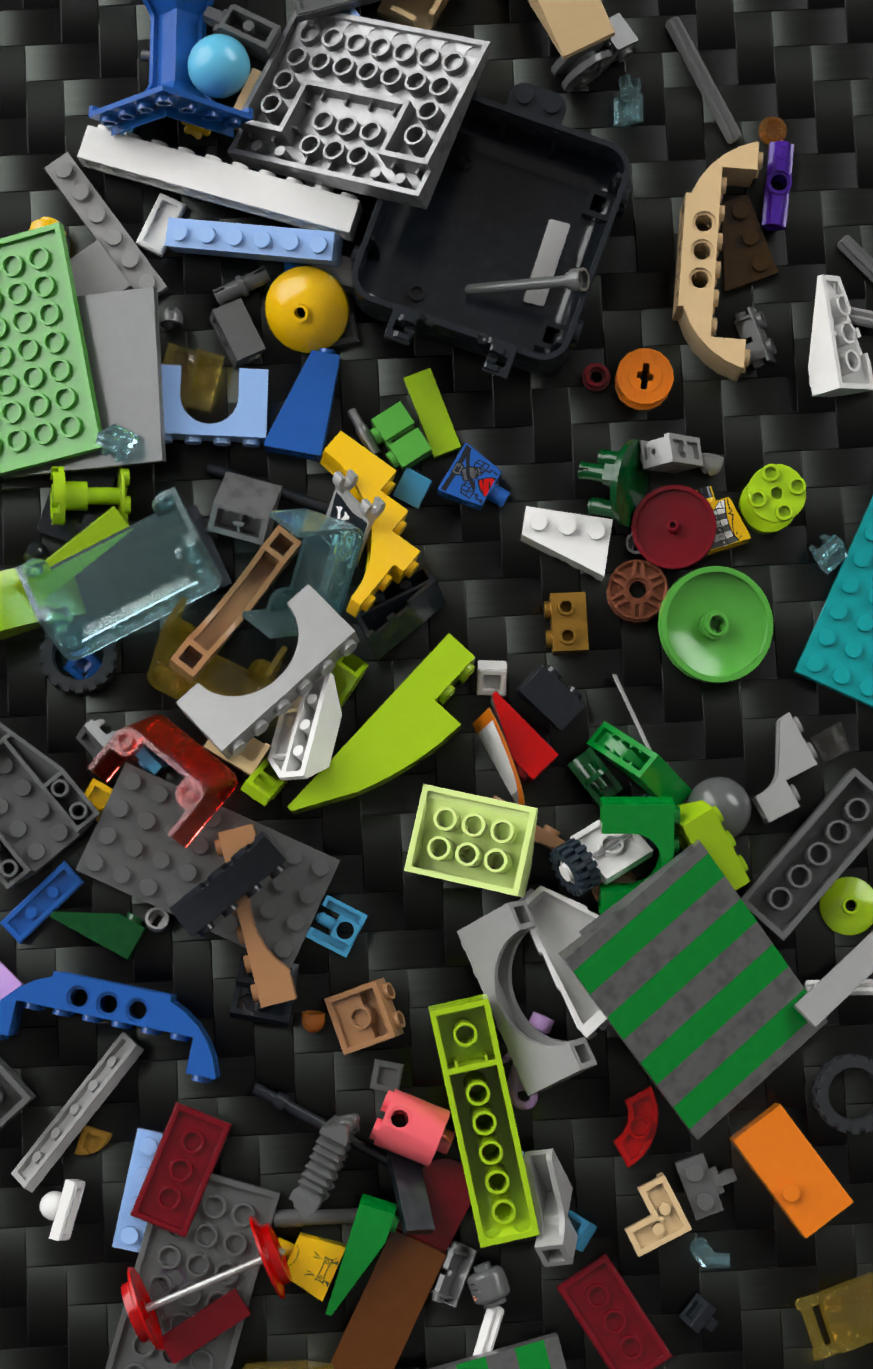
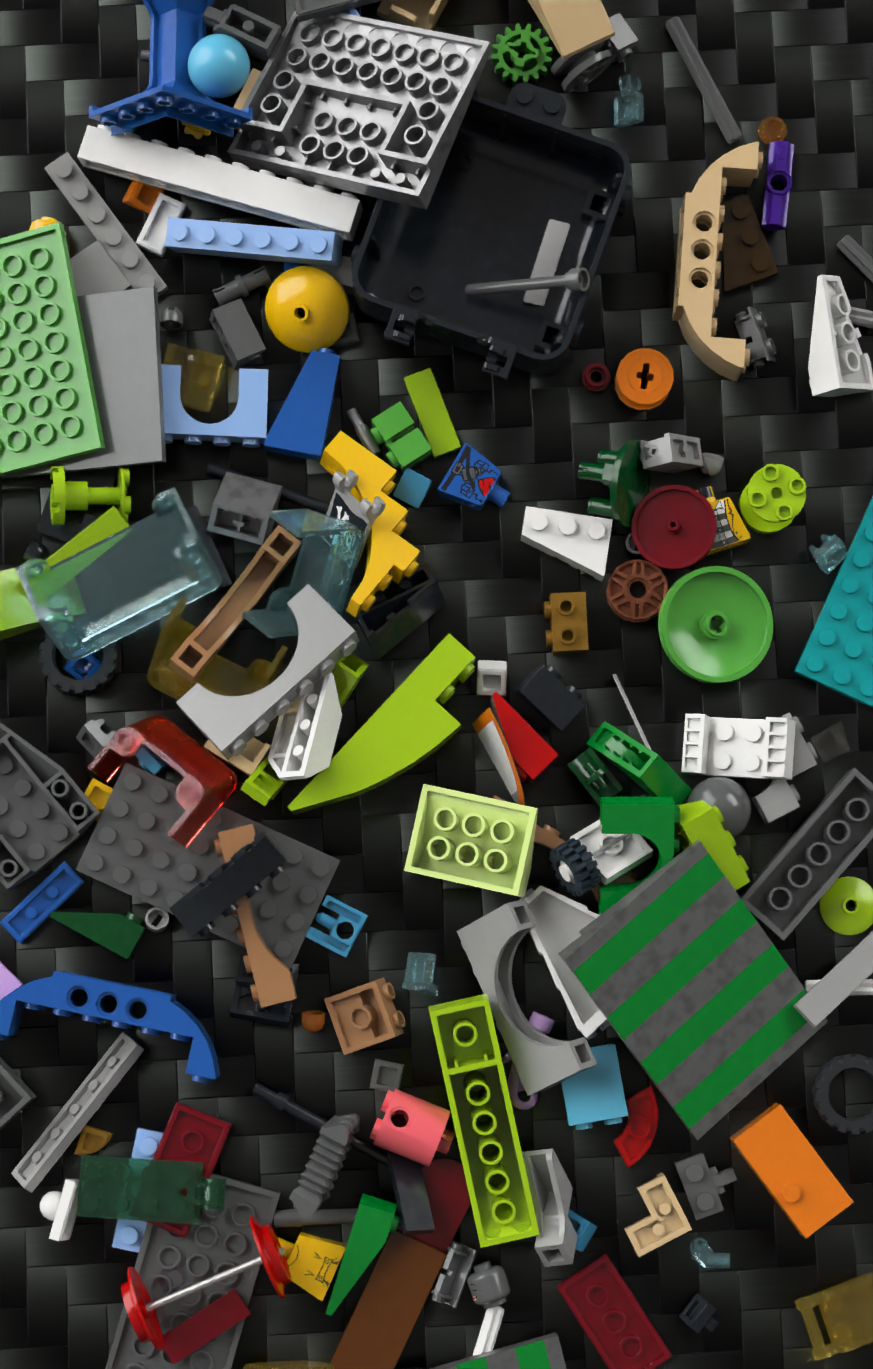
clear light blue tile [96,423,139,463] -> none
none -> clear green hinge [76,1155,227,1224]
none -> orange slope [122,181,164,214]
none -> clear light blue tile [402,952,438,996]
none -> bright green gear [491,23,553,86]
none -> medium azure panel [561,1044,628,1130]
none -> white plate [681,714,796,780]

